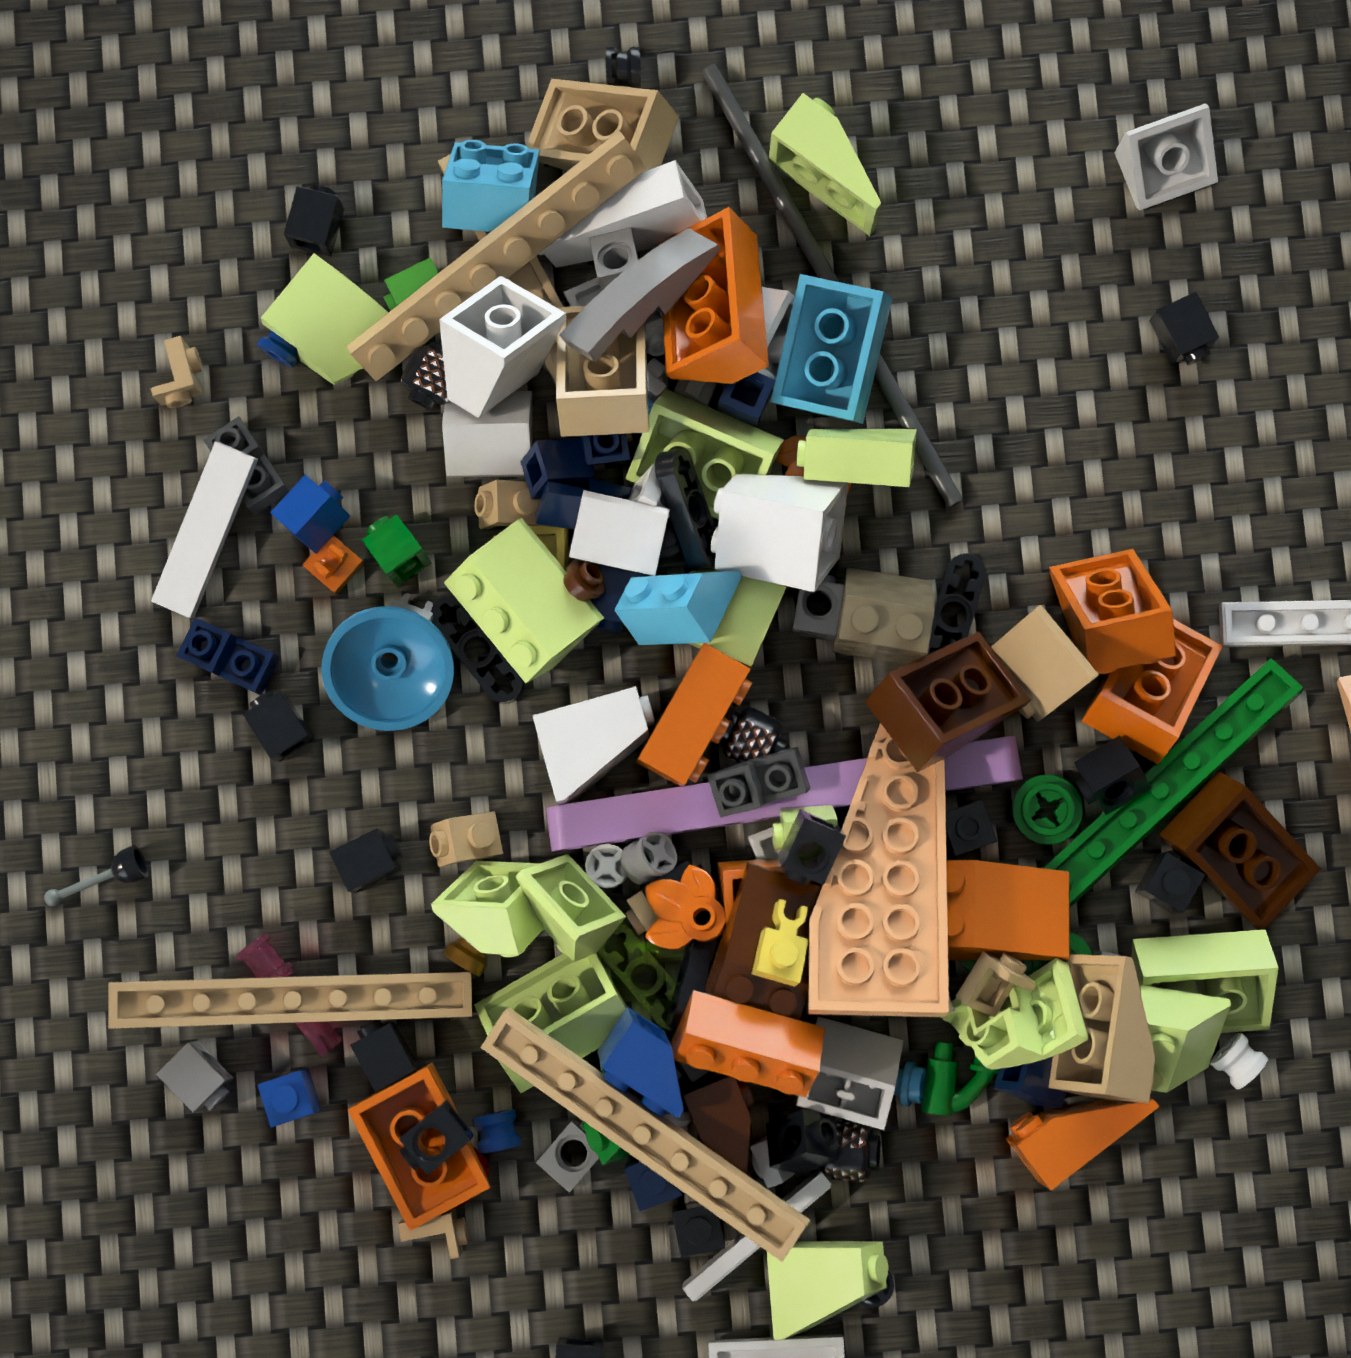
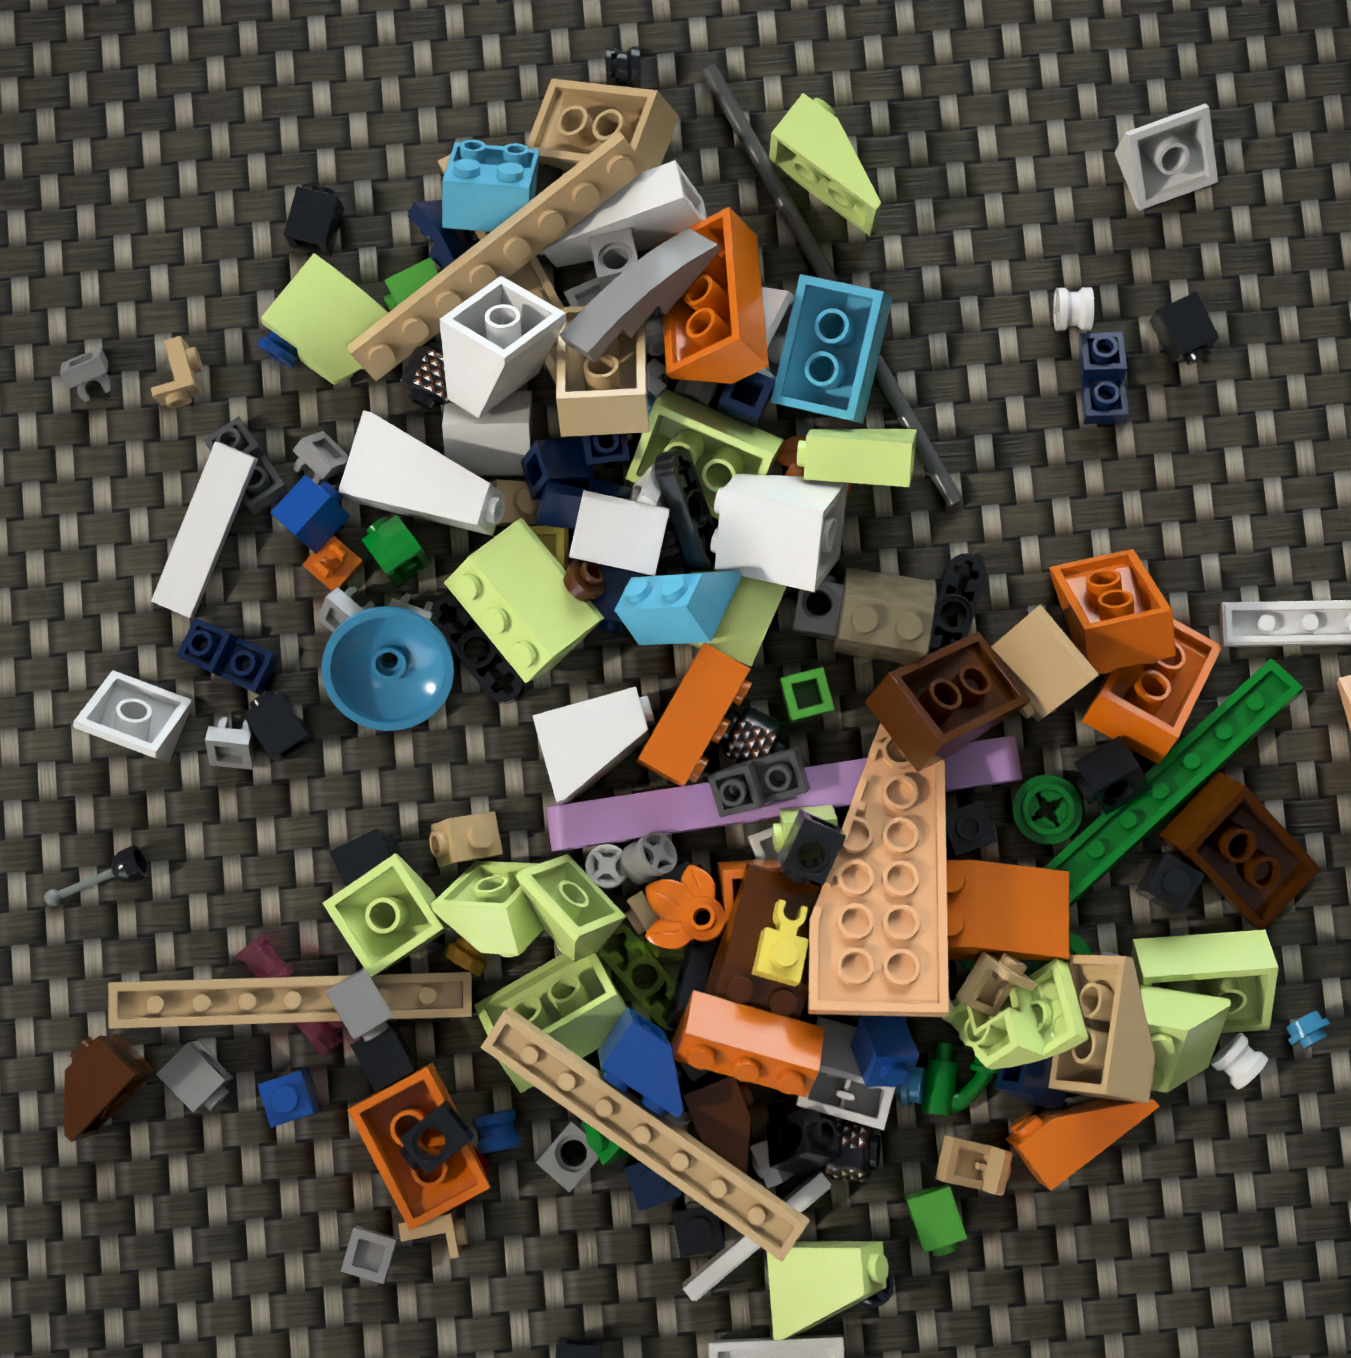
none -> light grey tile [60,347,111,402]
none -> reddish brown slope [64,1034,156,1142]
none -> white slope [73,670,193,763]
none -> light grey tile [205,717,256,770]
none -> light grey tile [292,431,349,485]
none -> light grey tile [317,586,375,632]
none -> yellowish green slope [323,853,451,978]
none -> light grey brick [325,968,393,1042]
none -> white slope [338,410,505,536]
none -> light grey tile [340,1225,399,1284]
none -> dark blue slope [408,200,475,271]
none -> bright green brick [779,667,835,725]
none -> blue brick [850,1015,919,1087]
none -> bright green brick [903,1182,967,1257]
none -> tan bracket [935,1135,1012,1196]
none -> white wheel [1053,287,1094,331]
none -> dark blue slope [1079,332,1129,425]
none -> dark azure plate [1286,1011,1331,1049]

